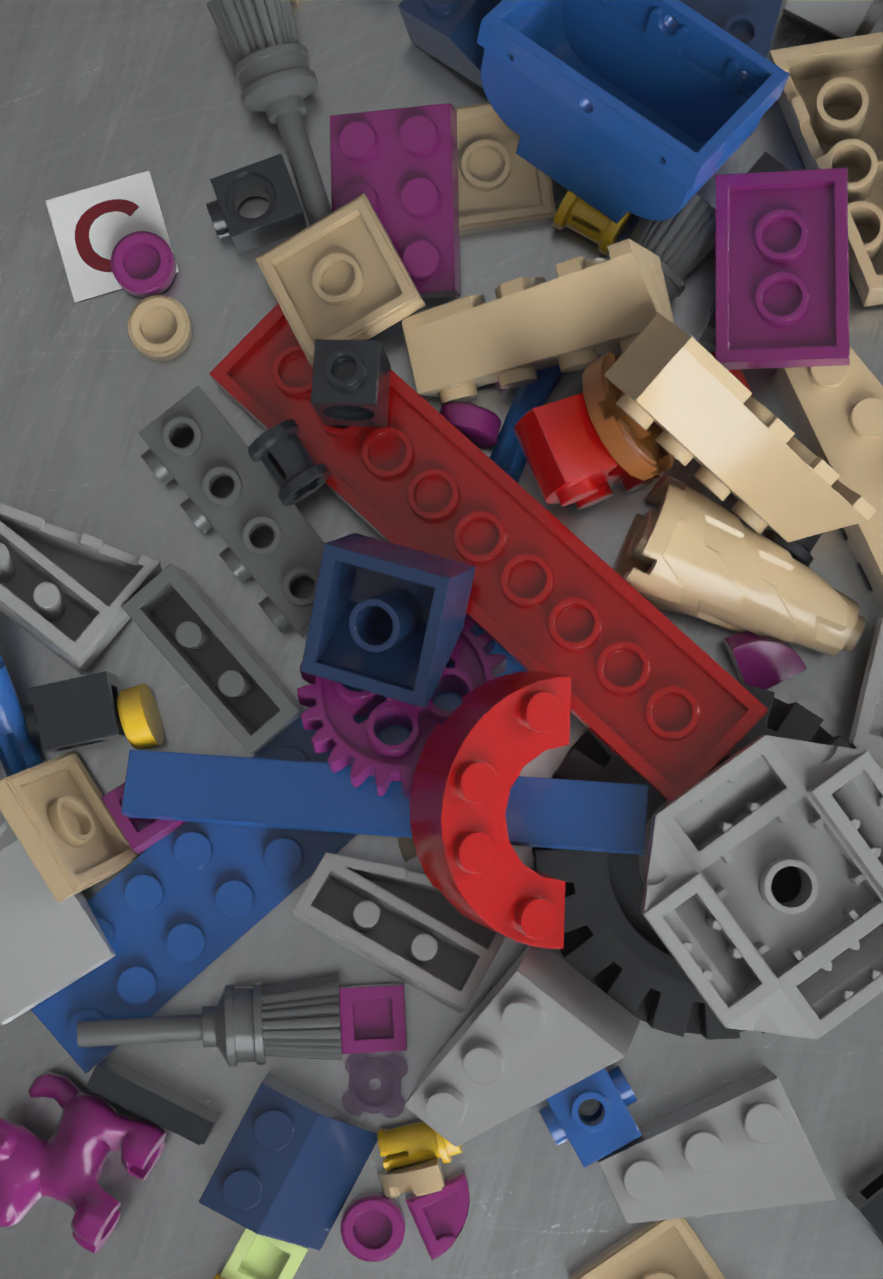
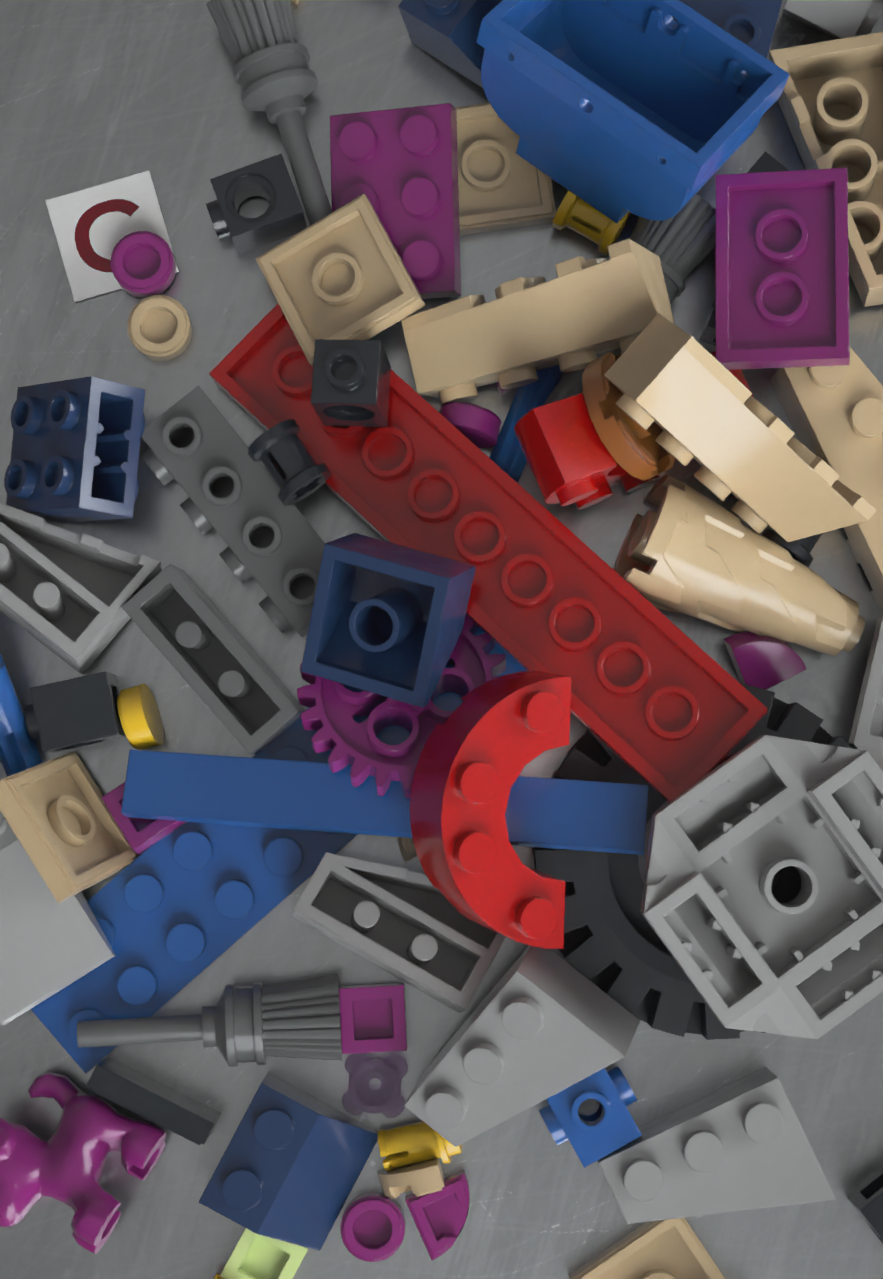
none -> dark blue brick [4,376,145,523]

